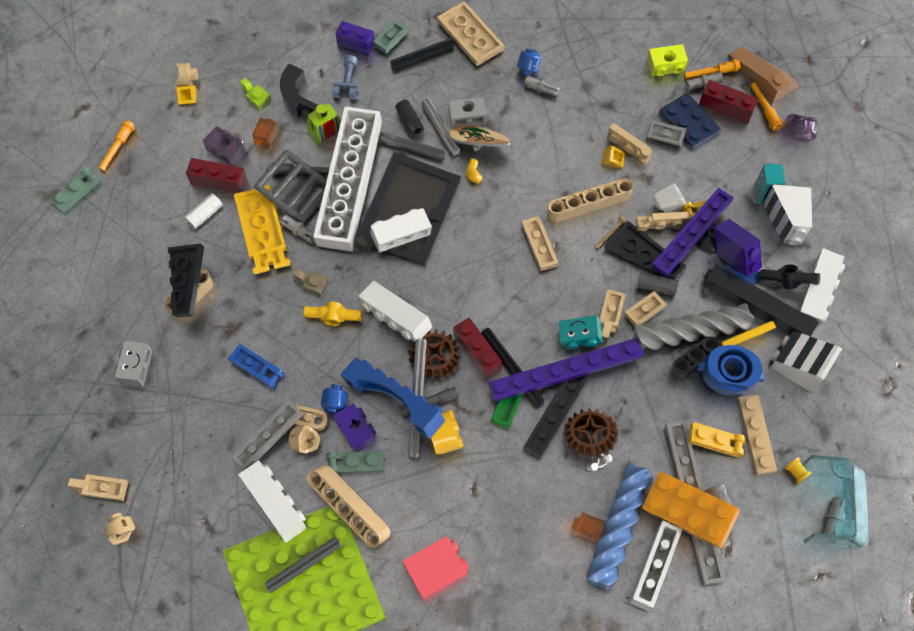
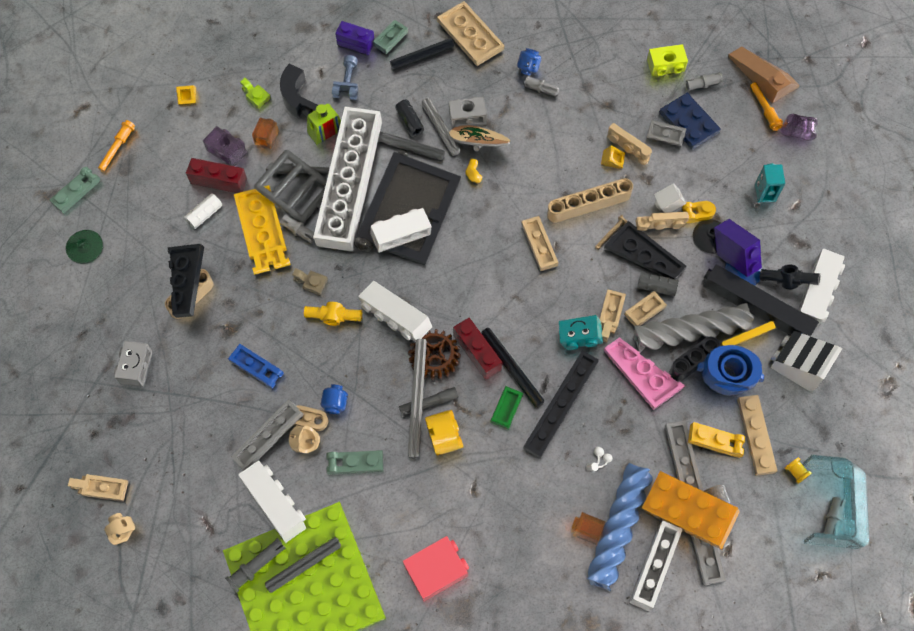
tan piece [174,63,198,87] -> none
tan beam [307,465,390,548] -> none
dark purple brick [333,403,376,452] -> none
blue arch [340,357,445,439] -> none
dark purple plate [488,338,644,402] -> none
reddish brown gear [563,407,618,460] -> none
dark purple plate [652,188,734,277] -> none
light orange pin [684,59,741,80] -> none
dark red brick [699,80,759,124] -> none
white slope [764,185,812,246] -> none
none -> clear green dish [66,230,103,264]
none -> dark grey pin [225,538,286,593]
none -> bright pink wing [604,337,685,410]

